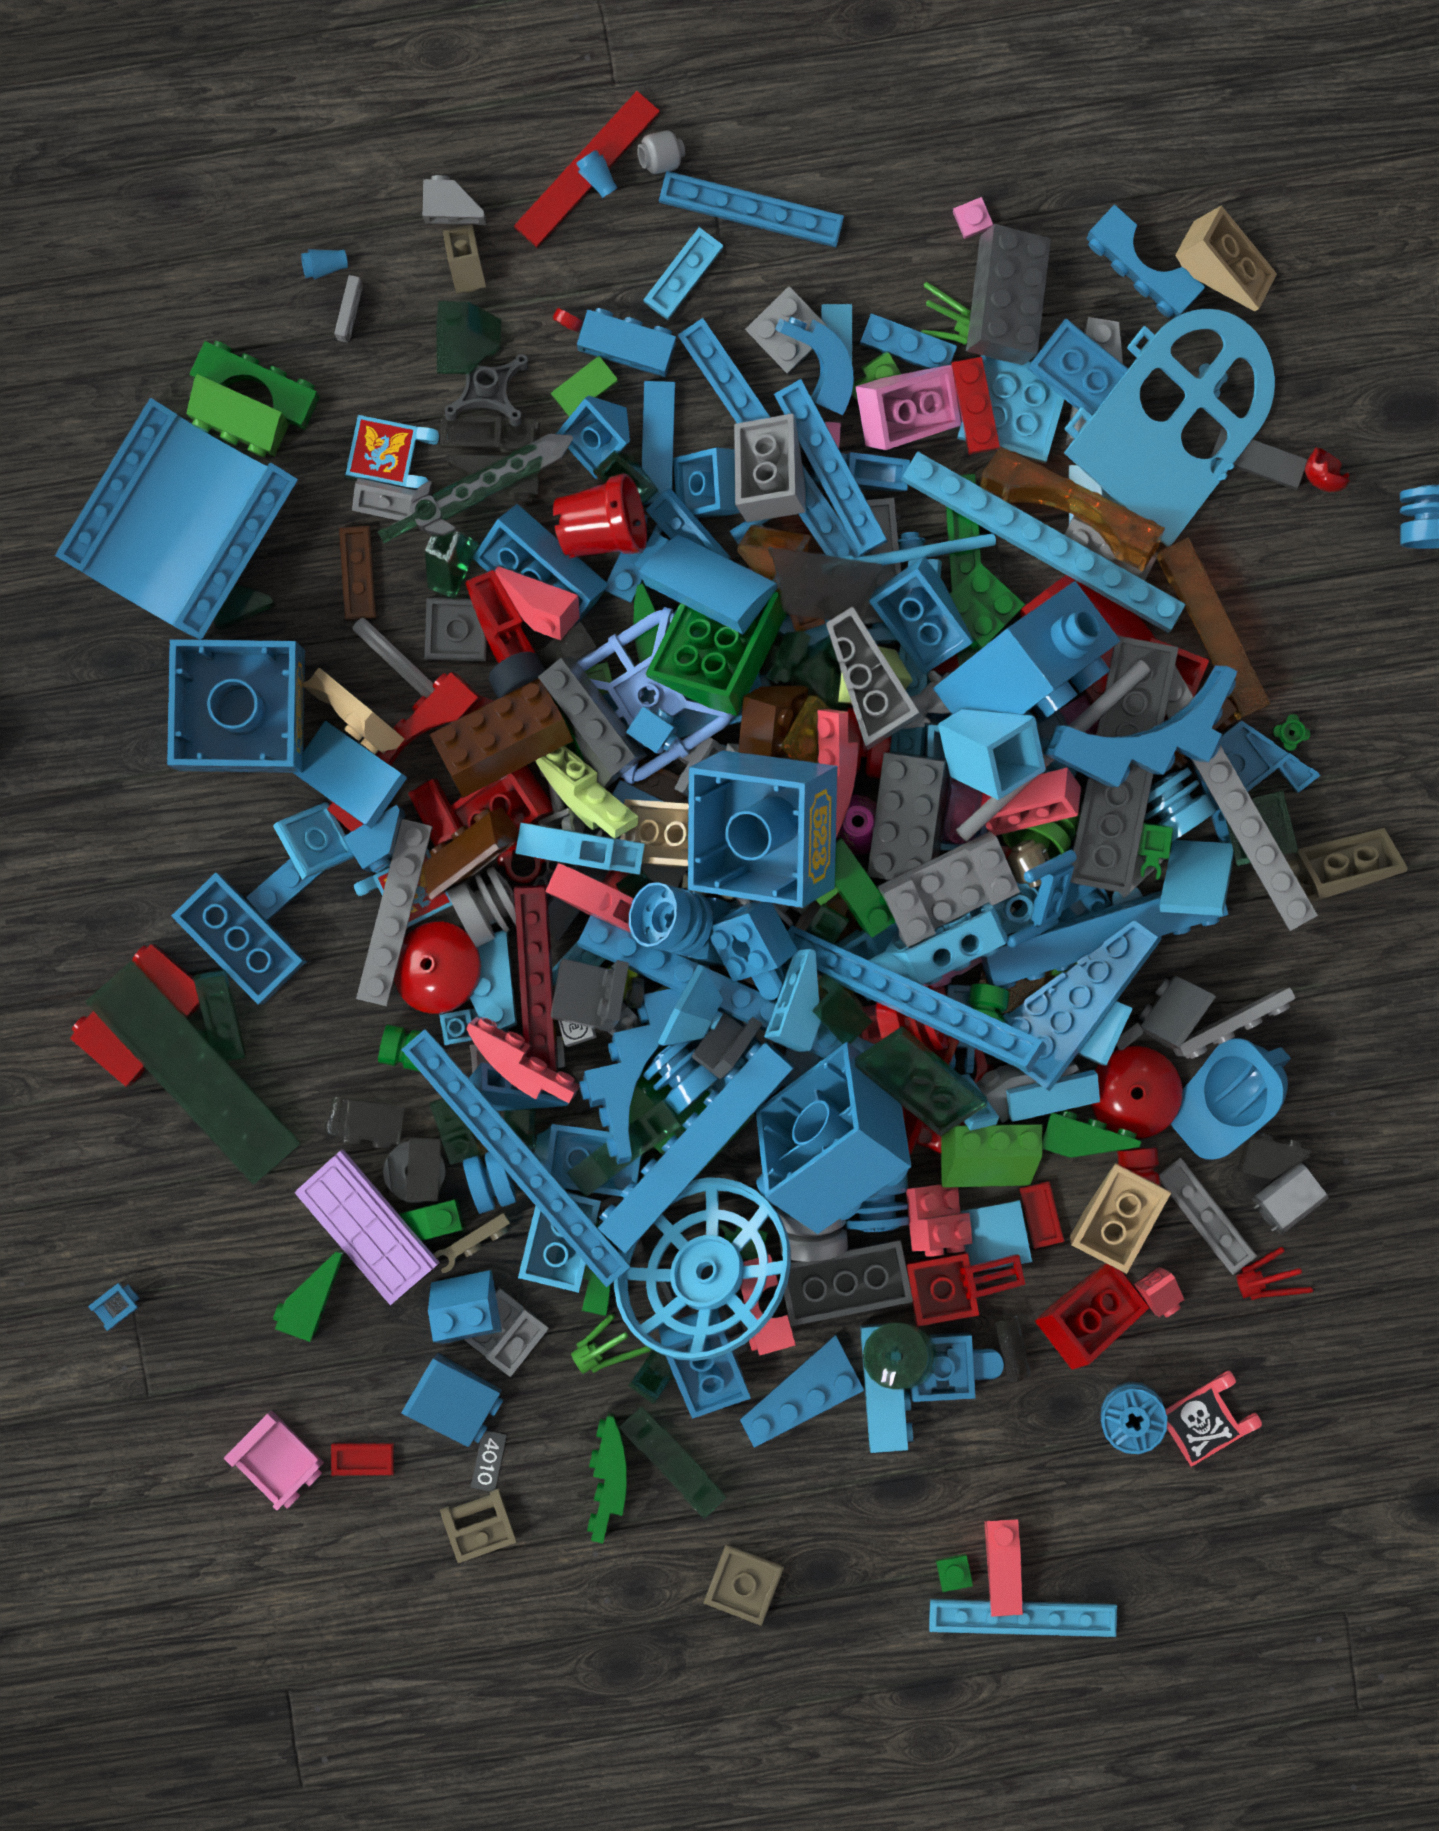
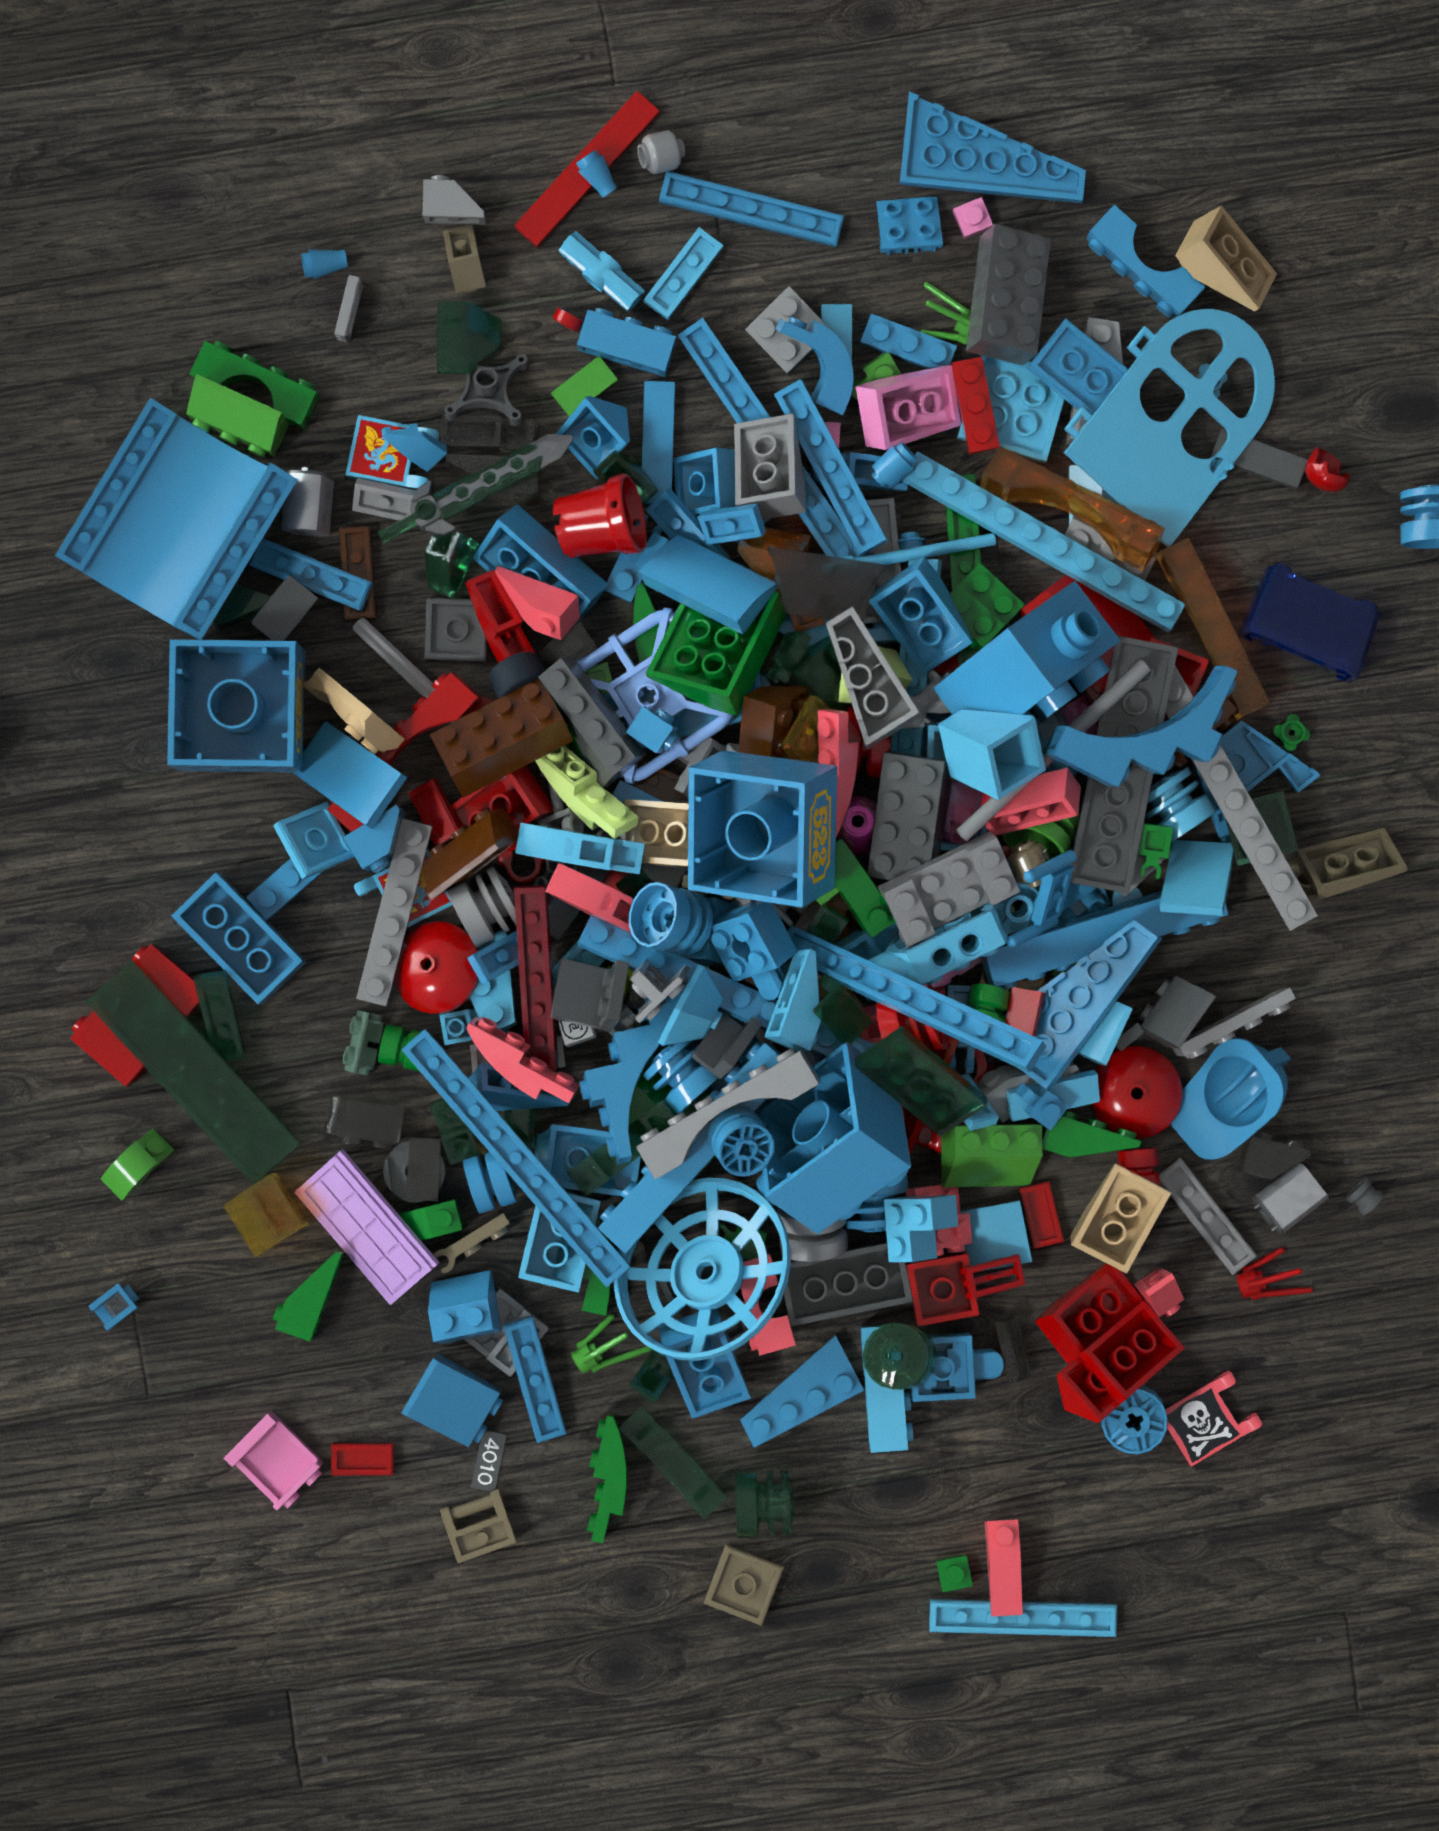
none -> bright green brick [101,1128,174,1201]
none -> clear yellow slope [223,1173,309,1258]
none -> dark azure tile [249,538,374,612]
none -> dark grey panel [251,576,318,641]
none -> flat silver piece [281,467,334,537]
none -> sand green hinge [343,1010,384,1076]
none -> dark azure slope [382,423,447,472]
none -> dark azure plate [467,930,519,985]
none -> dark azure tile [502,1315,567,1443]
none -> medium azure piece [559,231,645,312]
none -> light grey bracket [630,959,690,1023]
none -> light grey arch [636,1048,821,1180]
none -> dark azure plate [698,503,766,545]
none -> dark azure wheel [708,1107,774,1176]
none -> clear green wheel [735,1470,794,1538]
none -> dark azure brick [872,442,918,488]
none -> dark azure hinge [876,196,943,256]
none -> medium azure brick [884,1195,958,1262]
none -> dark azure wing [899,91,1086,204]
none -> tile [1005,987,1045,1037]
none -> dark azure plate [1014,1083,1069,1130]
none -> red slope [1057,1300,1185,1423]
none -> clear blue windscreen [1236,563,1381,684]
none -> dark grey wheel [1345,1177,1385,1216]

